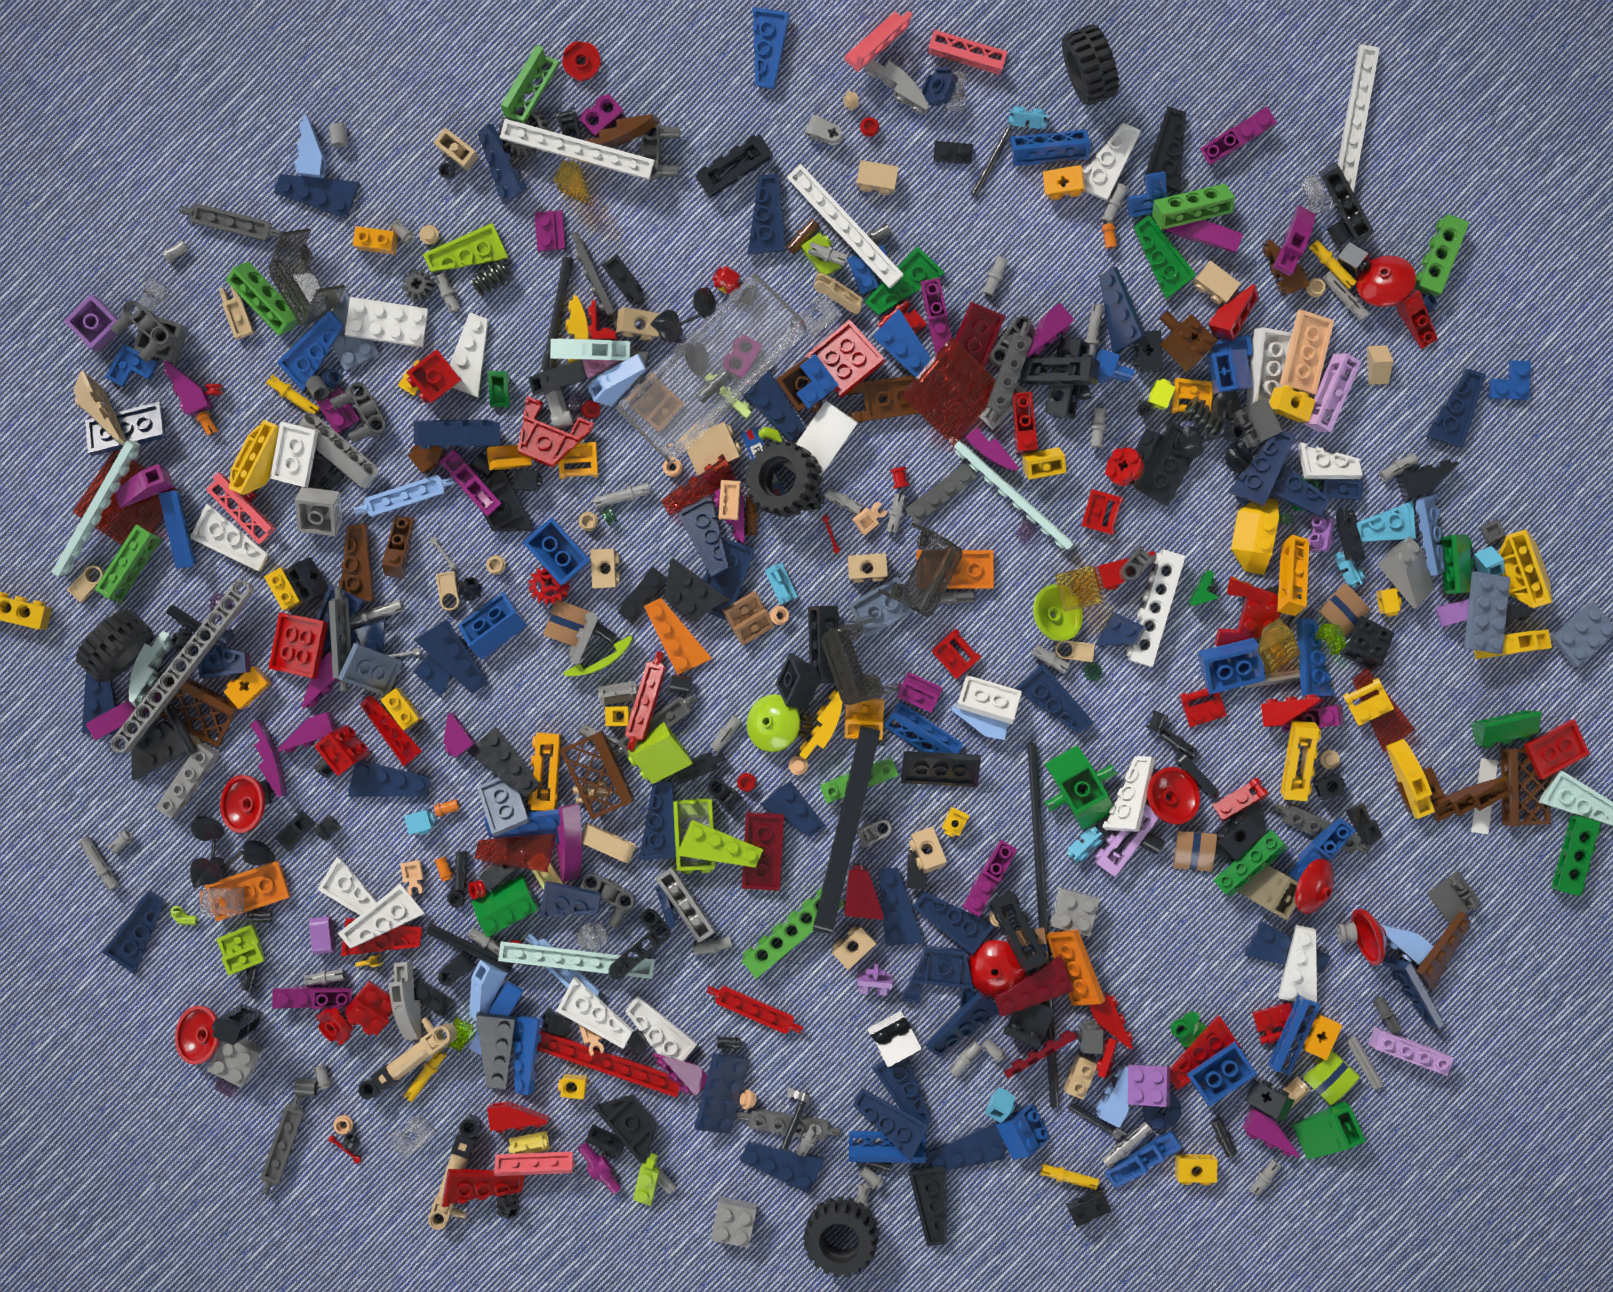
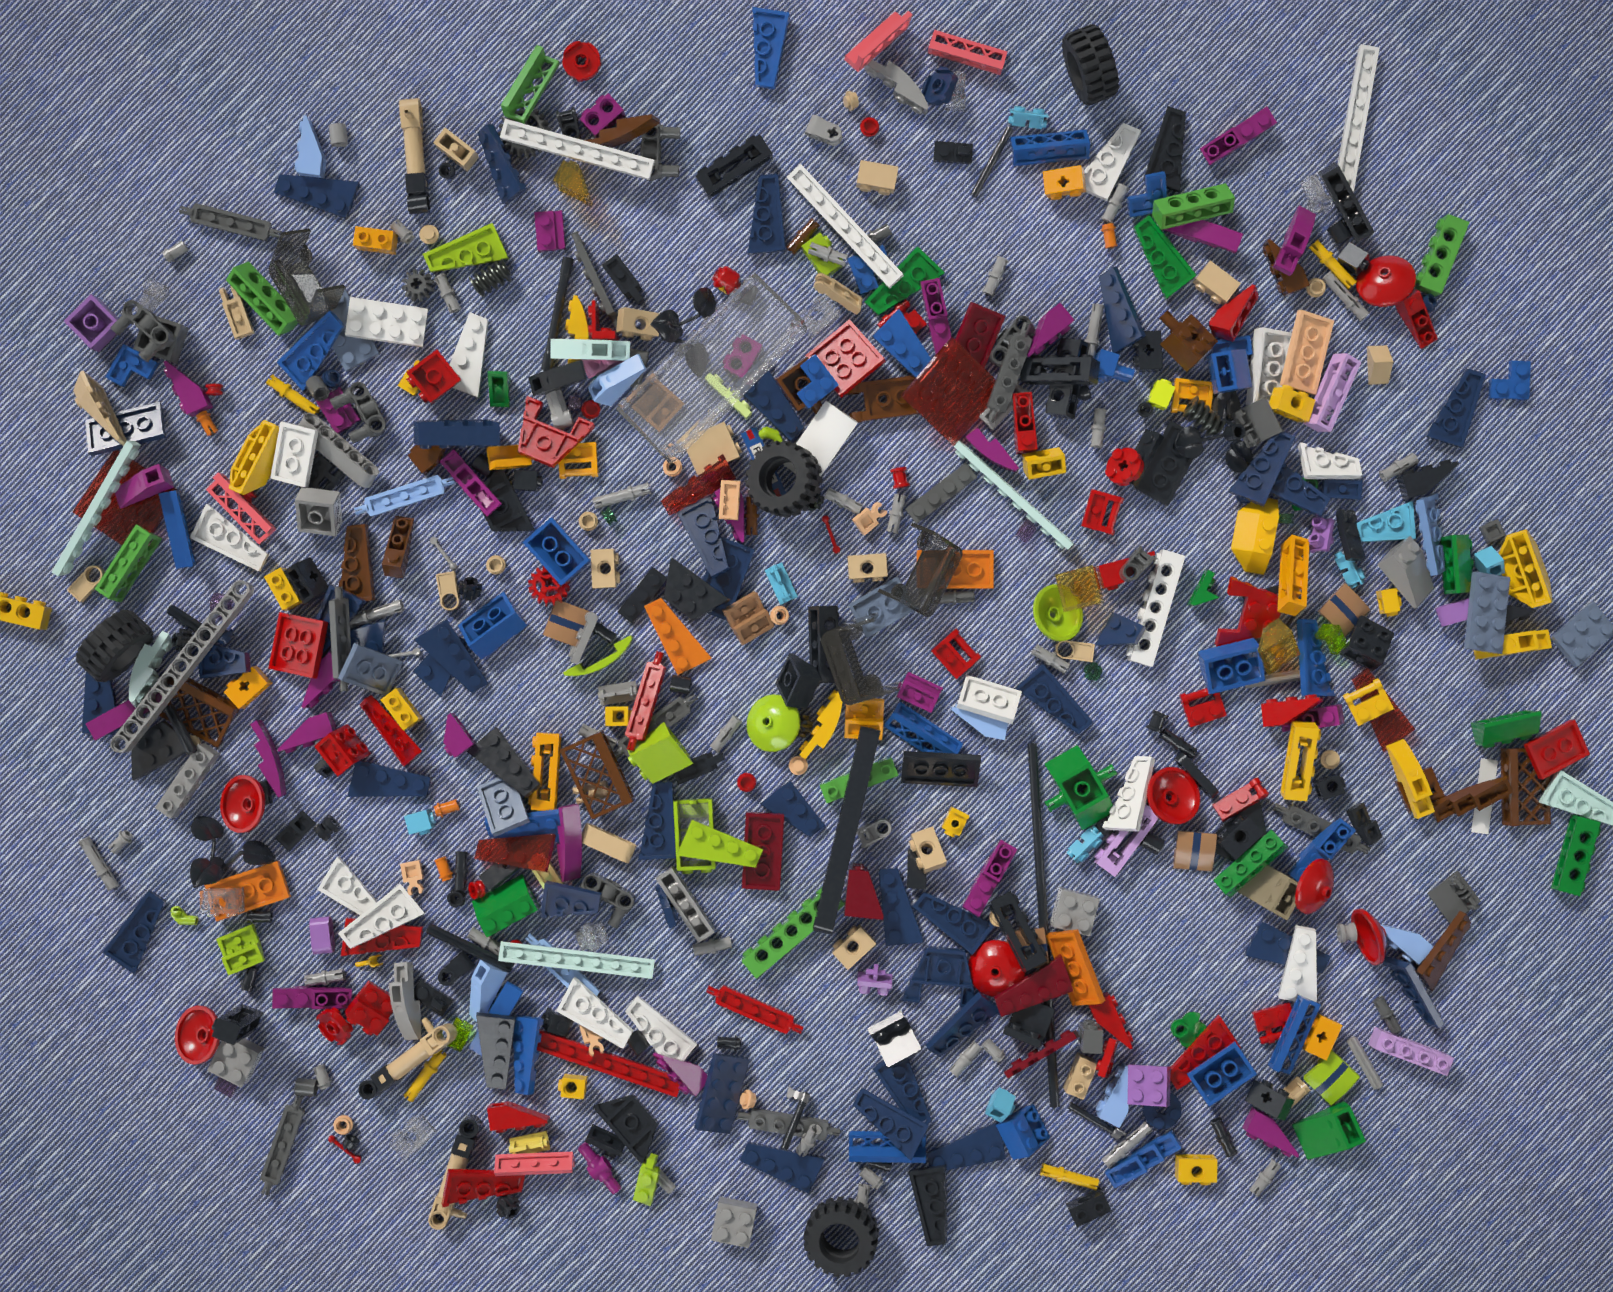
black beam [608,909,671,980] -> none
dark grey pin [696,369,732,404] -> none
black piece [708,777,743,812] -> none
none -> tan piece [399,98,430,214]

